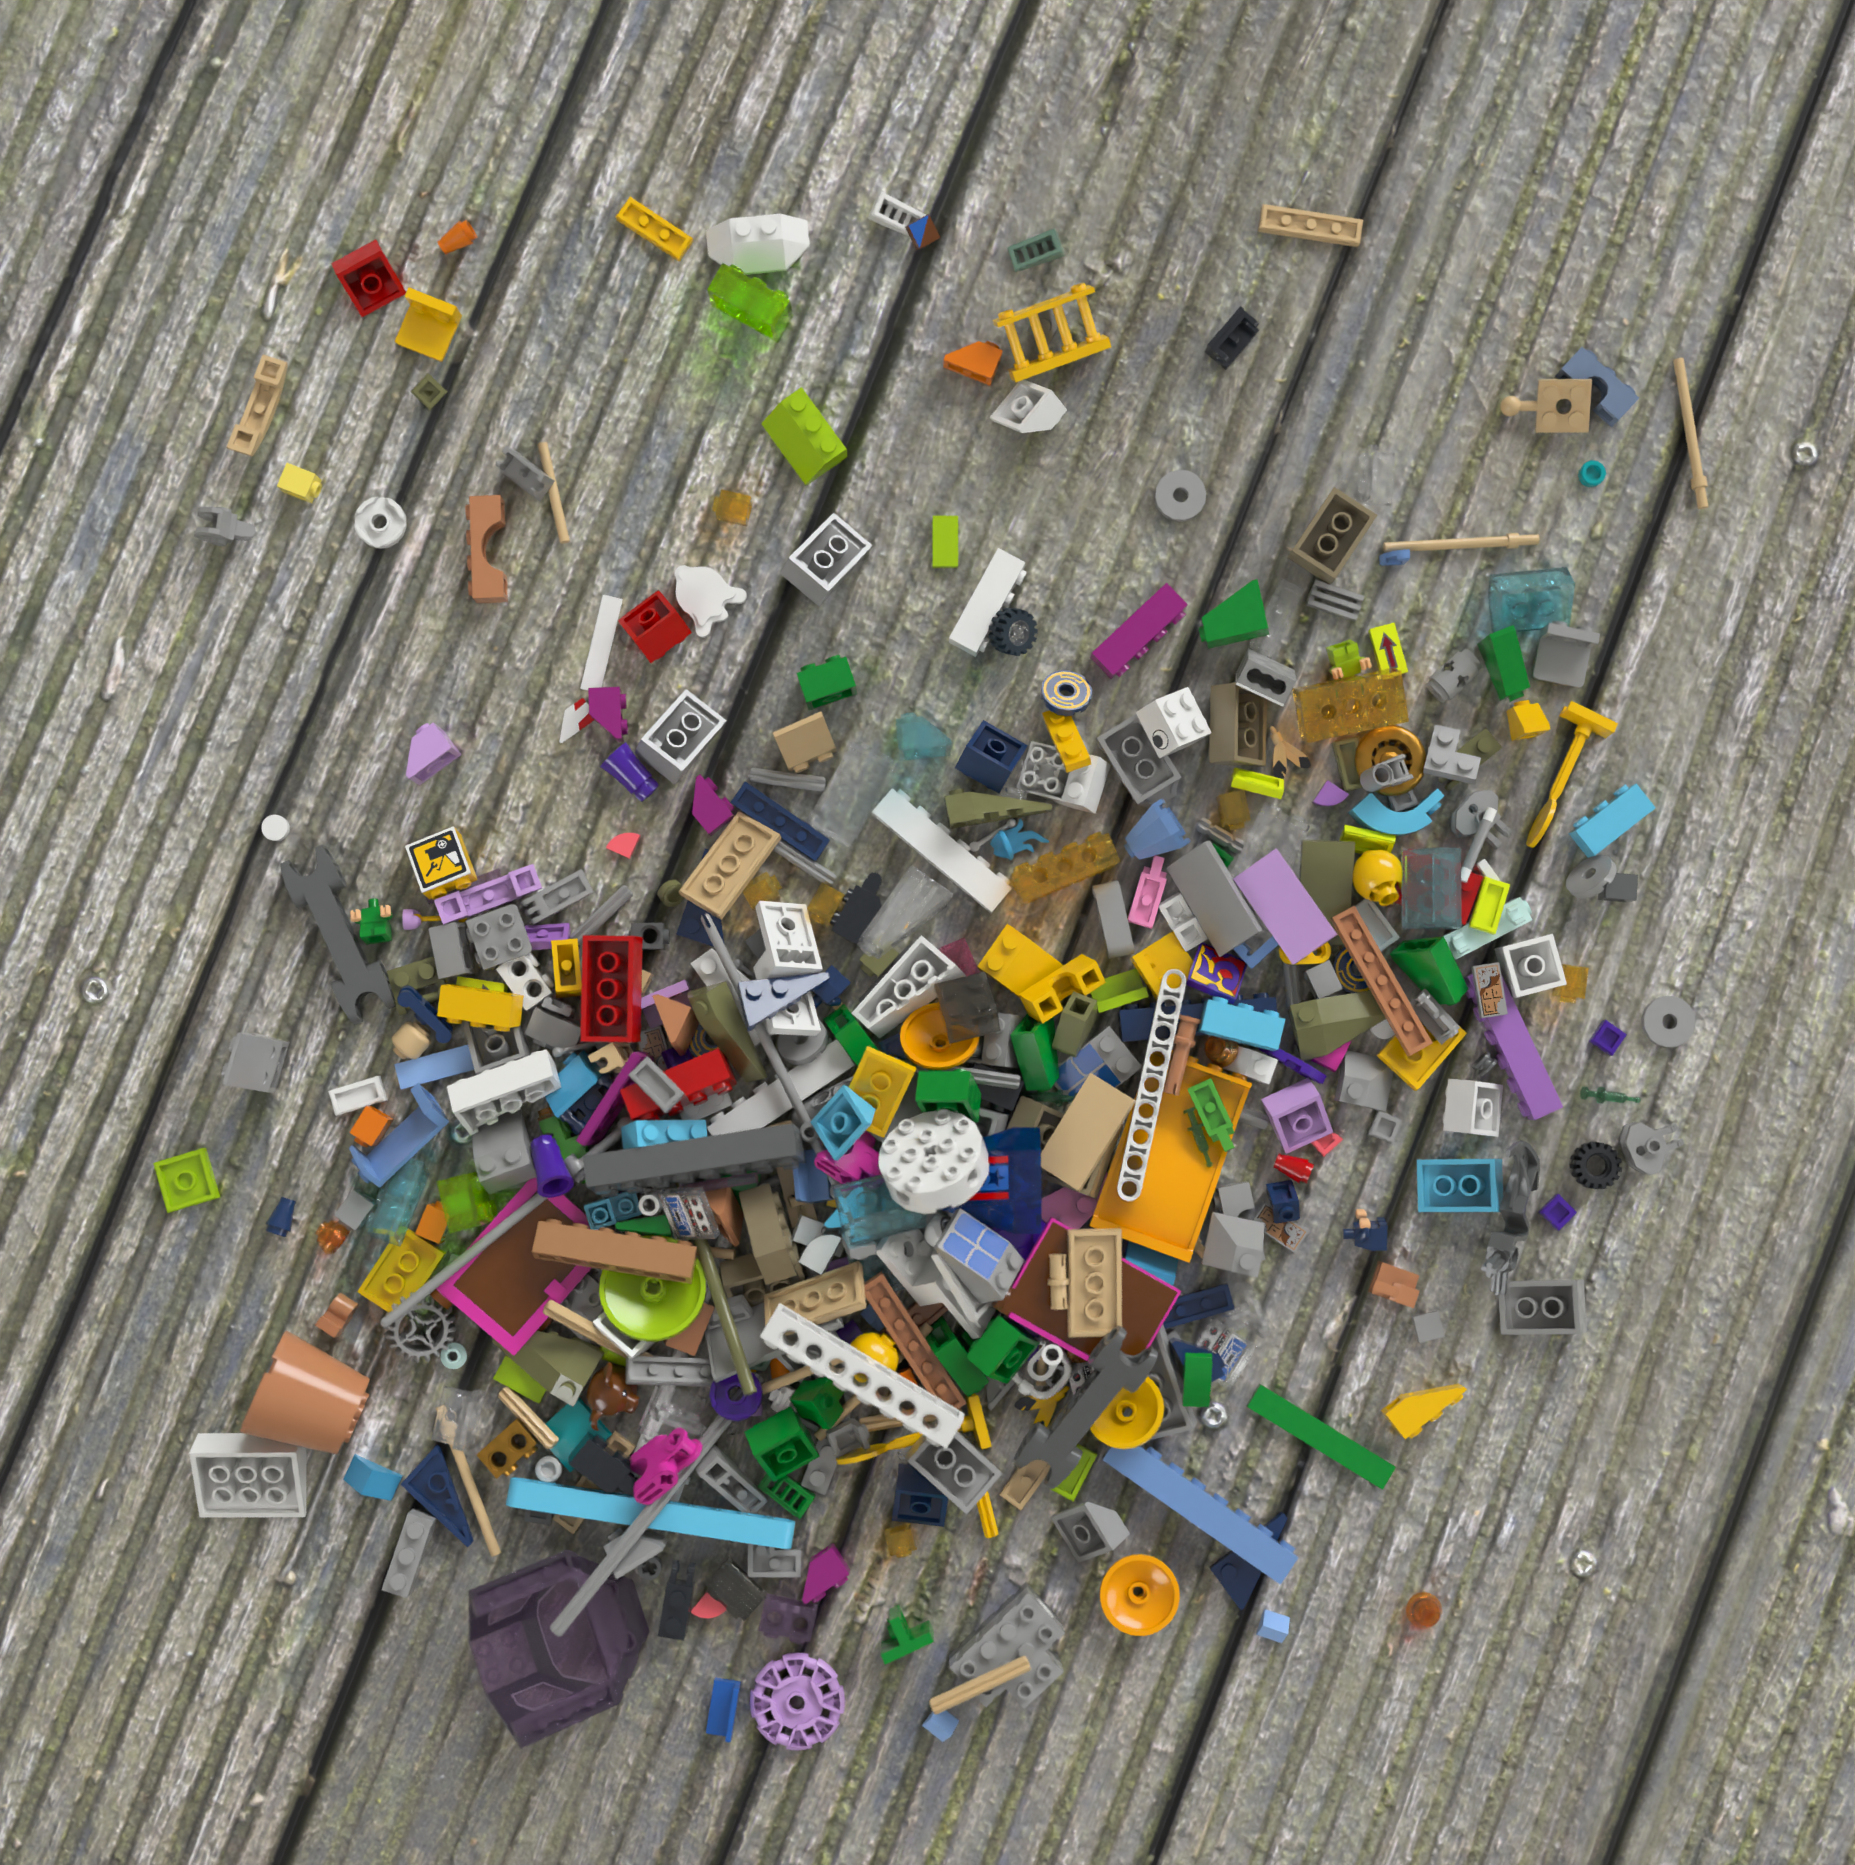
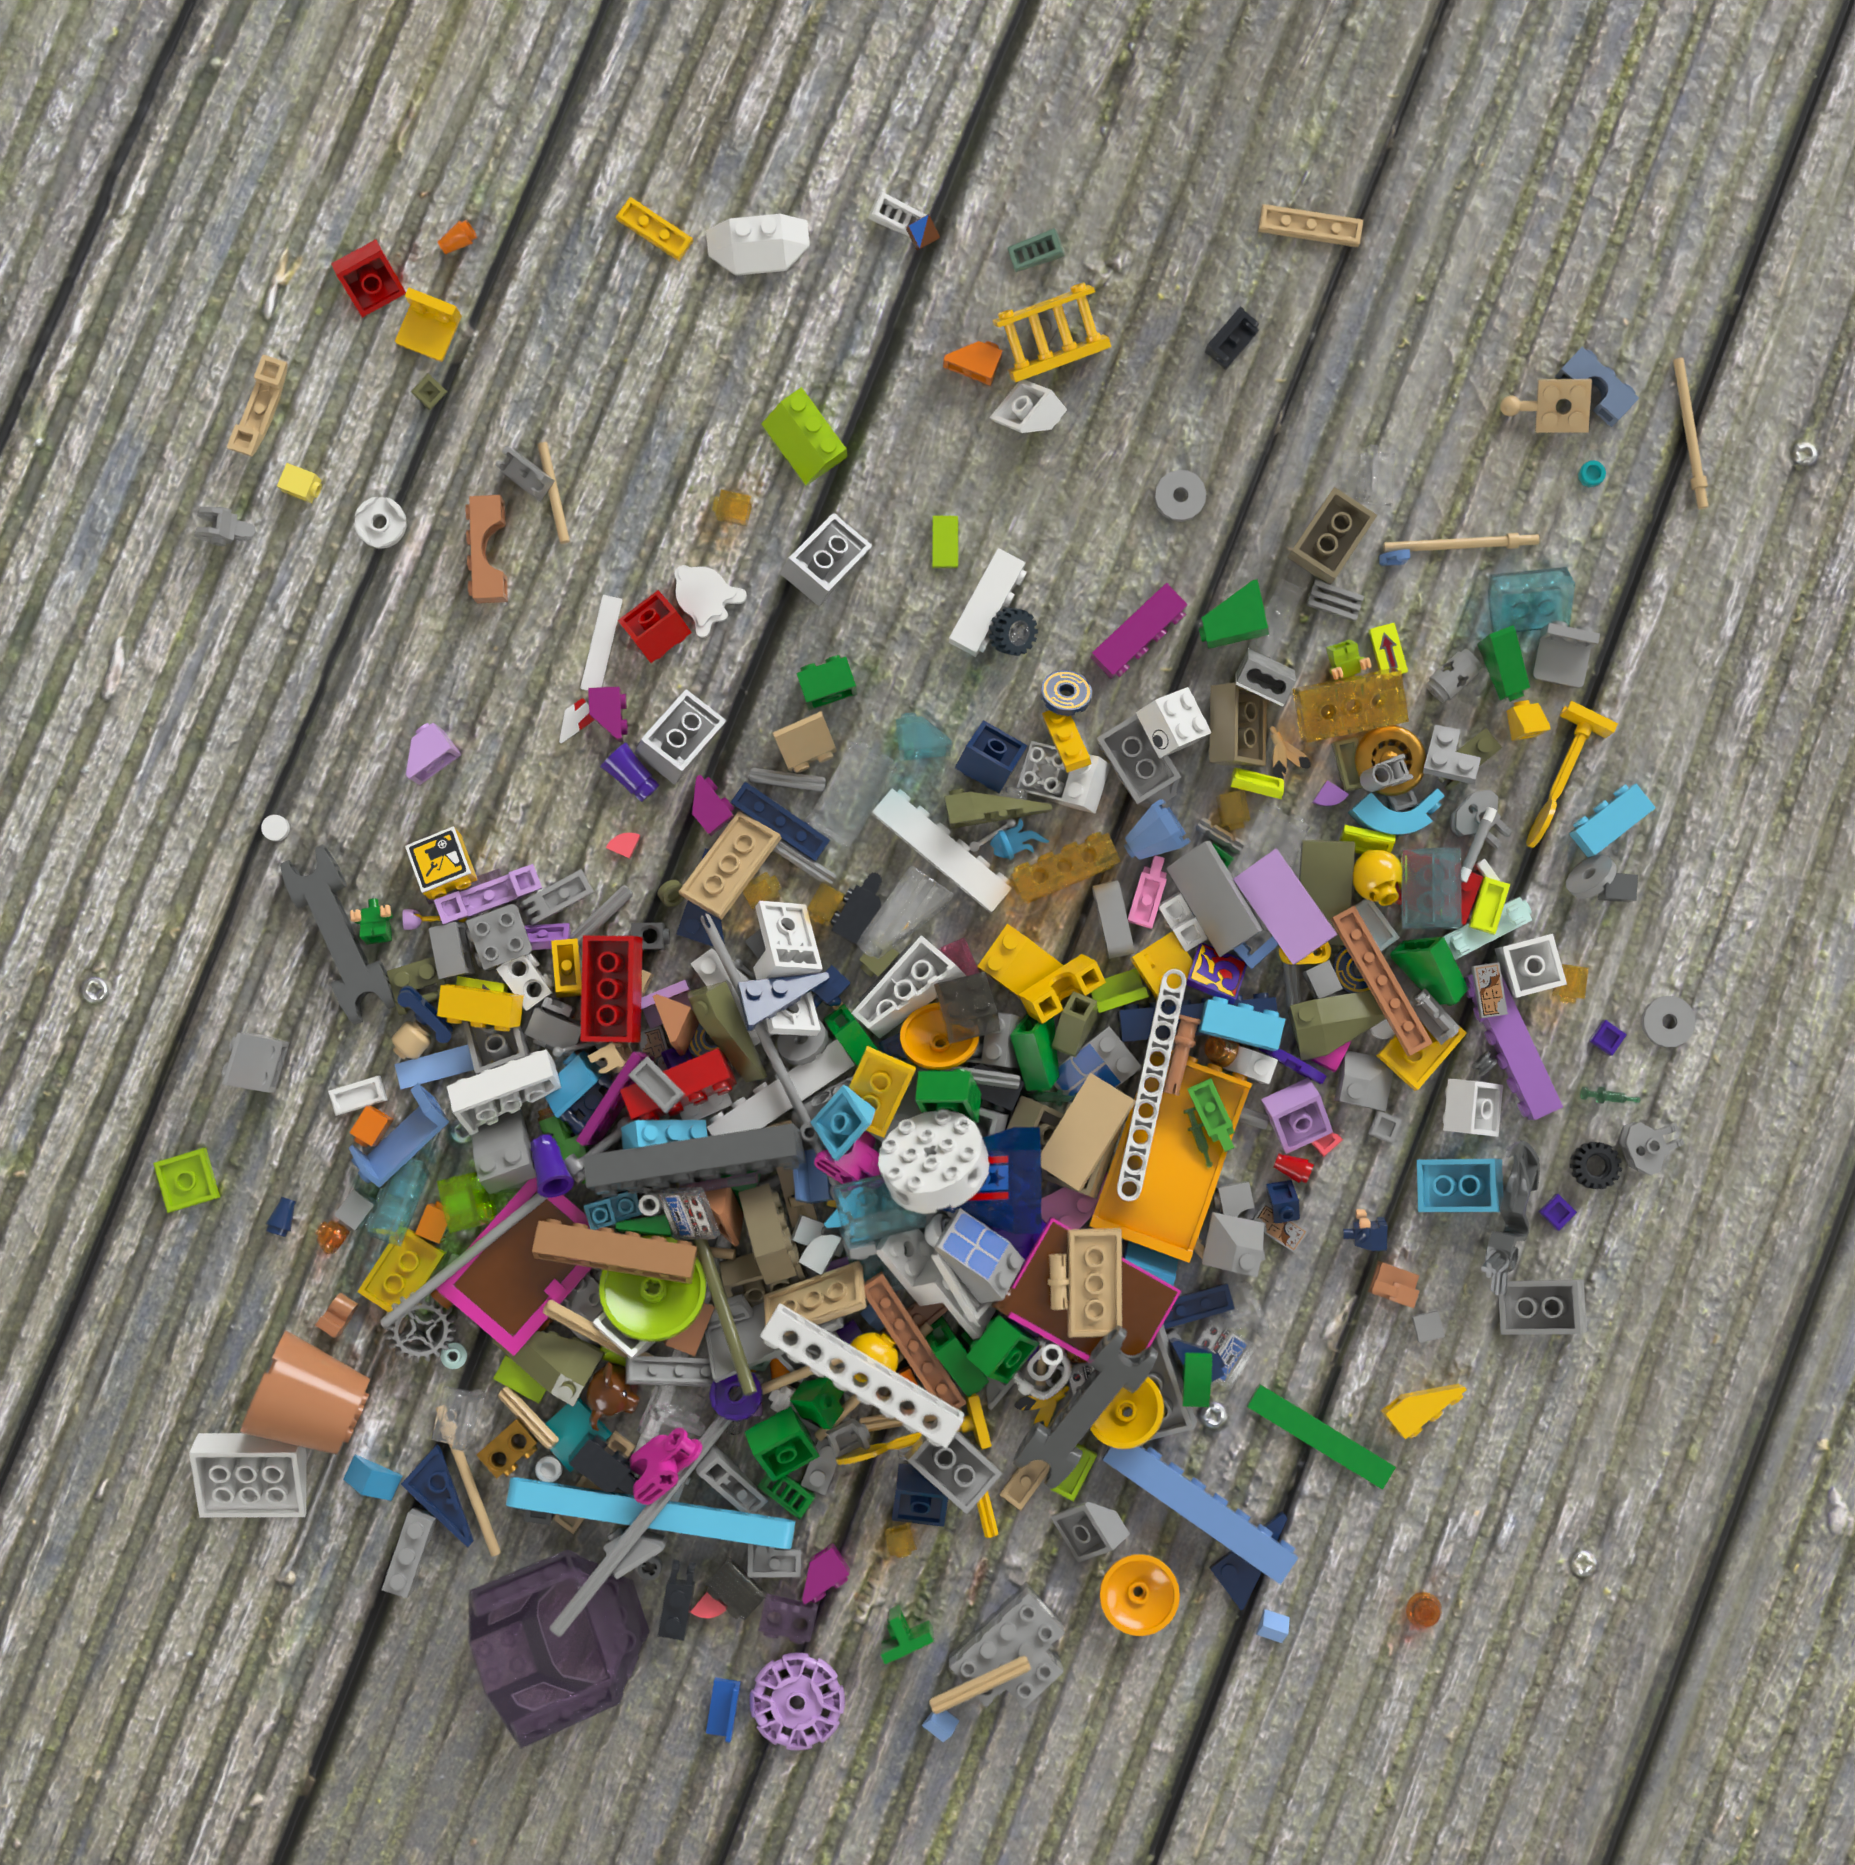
clear neon green brick [707,263,793,343] -> none

